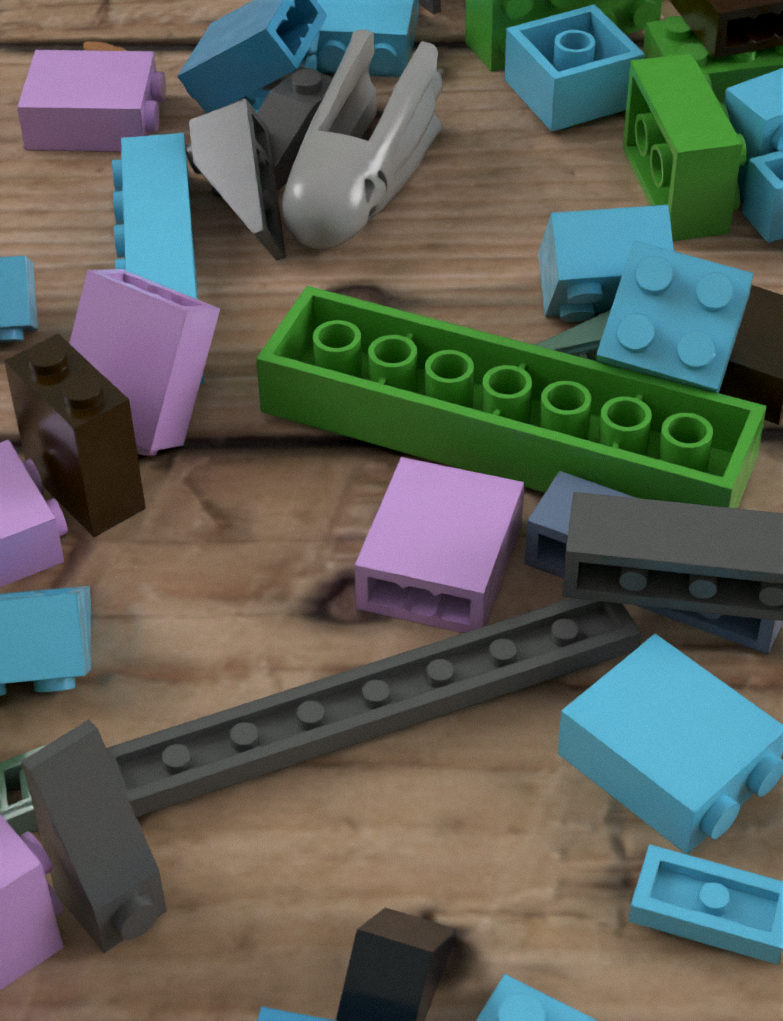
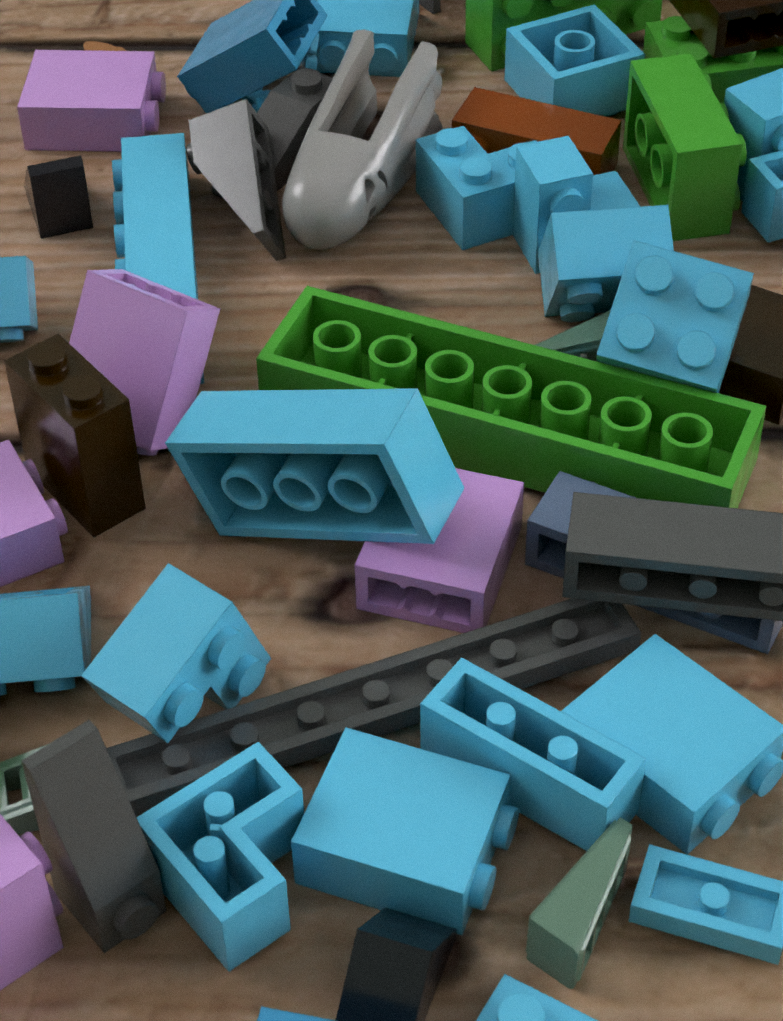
none -> black slope [24,155,93,239]
none -> medium azure brick [81,563,271,743]
none -> medium azure brick [136,742,304,972]
none -> medium azure brick [165,388,464,544]
none -> medium azure brick [291,727,519,935]
none -> medium azure brick [416,125,537,250]
none -> medium azure brick [420,657,646,851]
none -> dark orange brick [451,87,621,175]
none -> medium azure brick [513,136,640,274]
none -> sand green slope [526,817,633,989]

